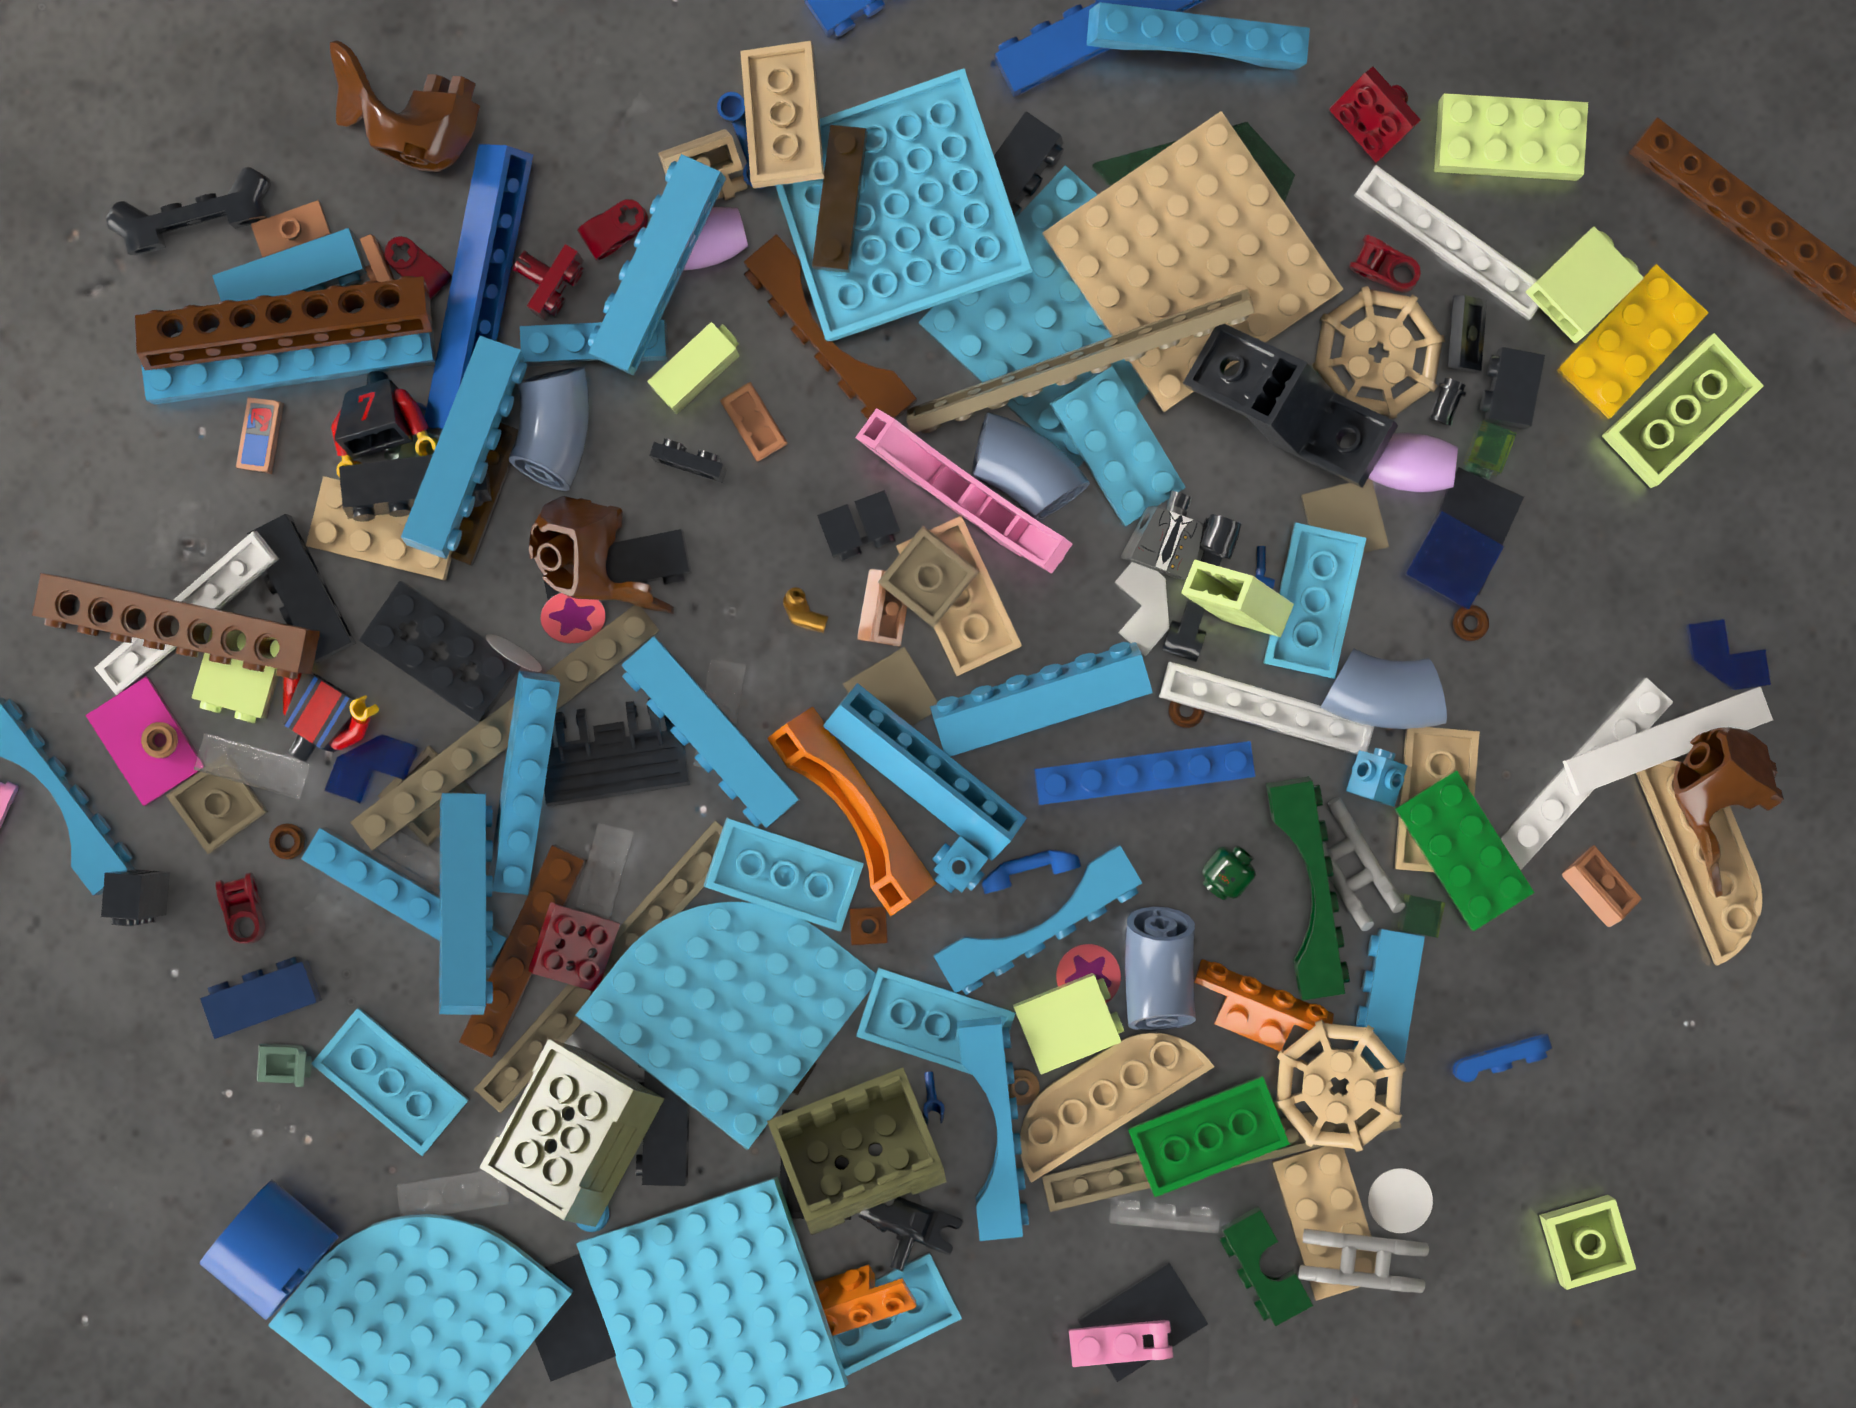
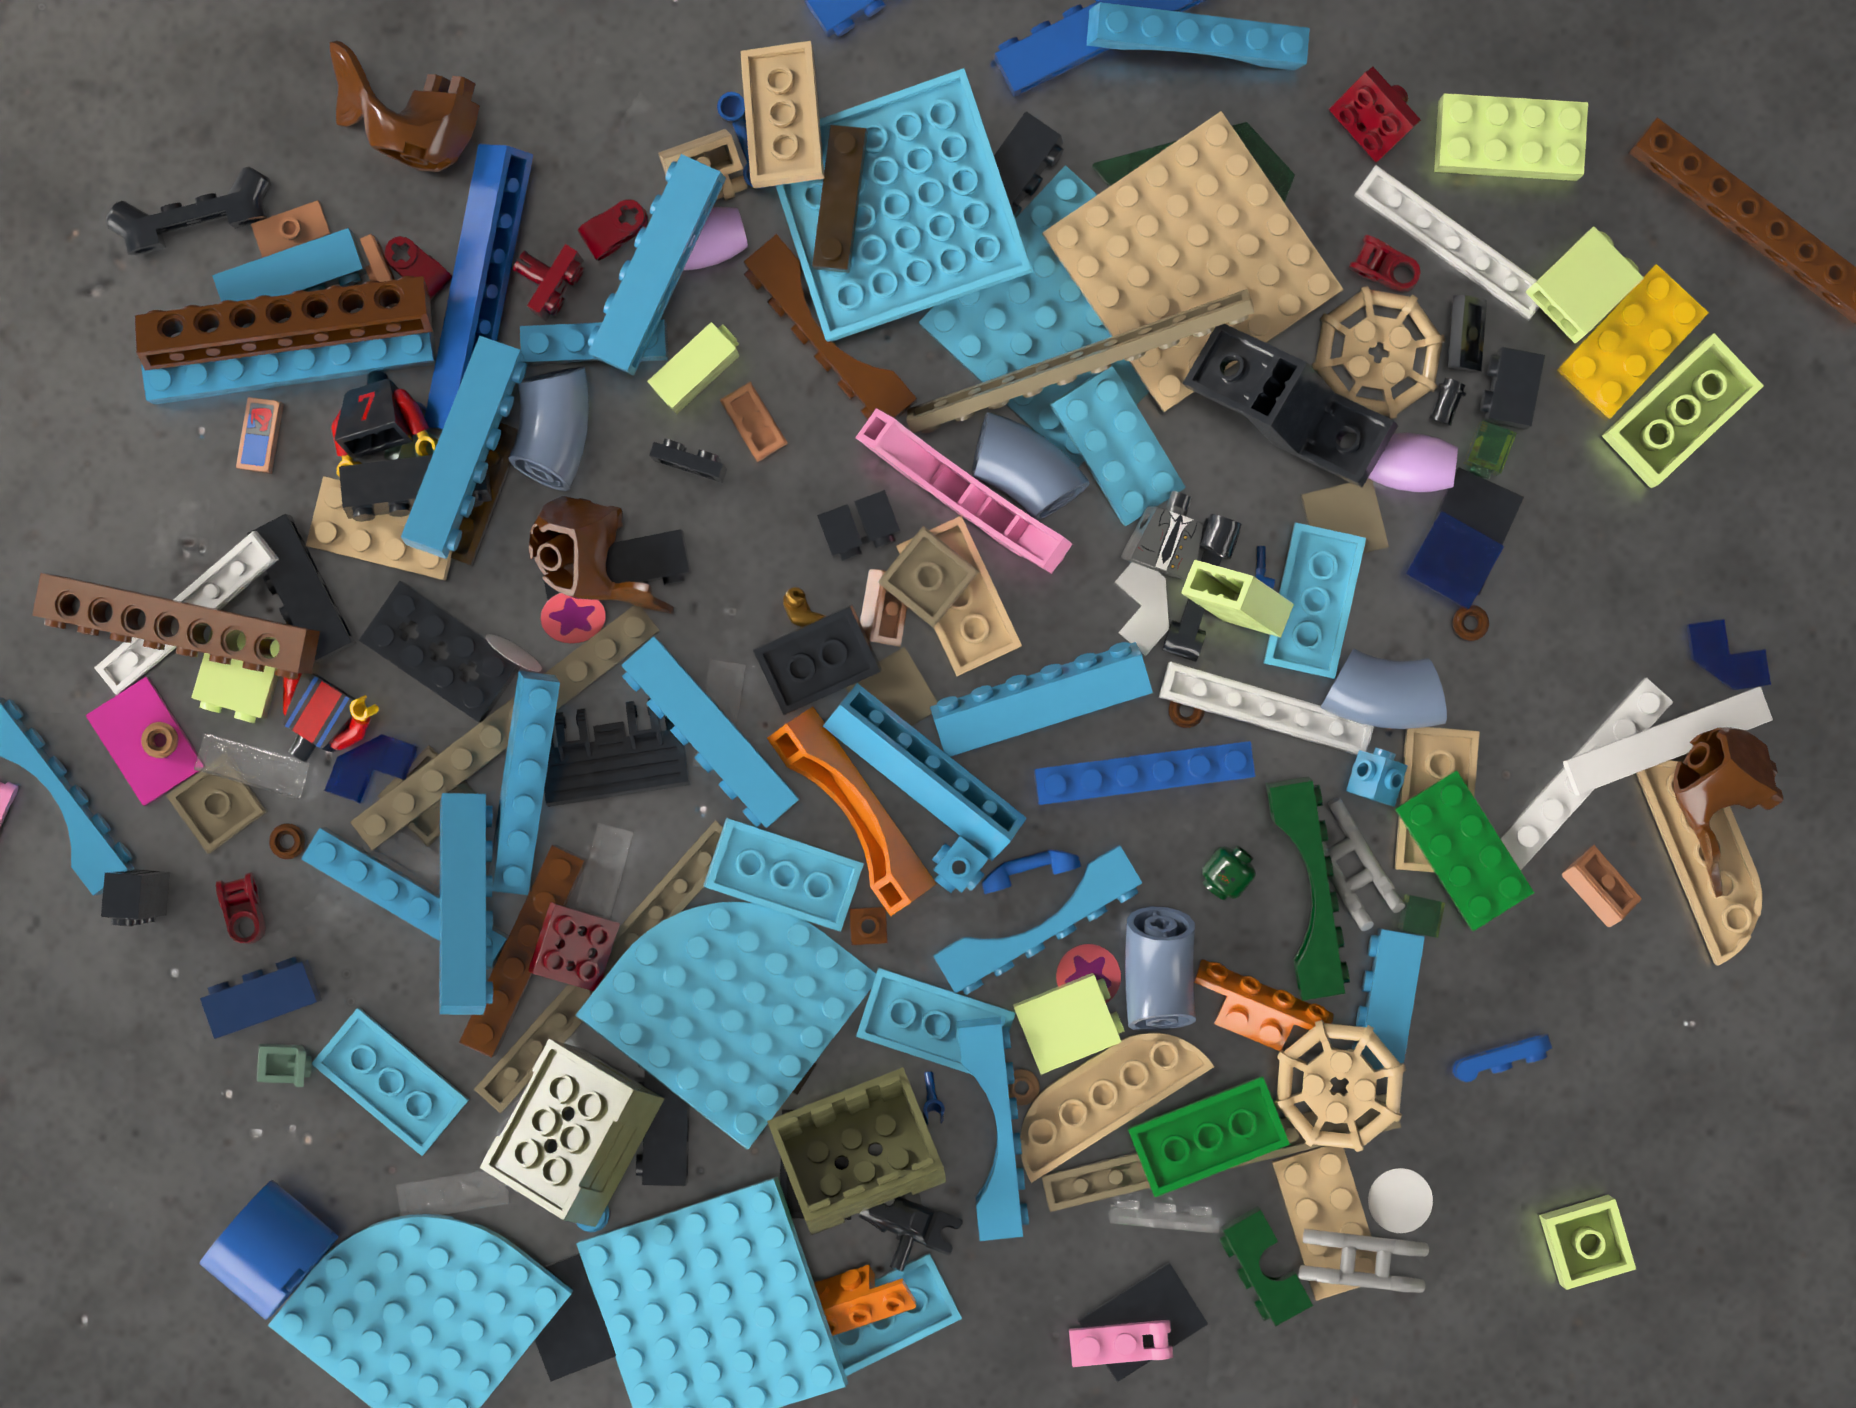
none -> black plate [753,605,882,715]

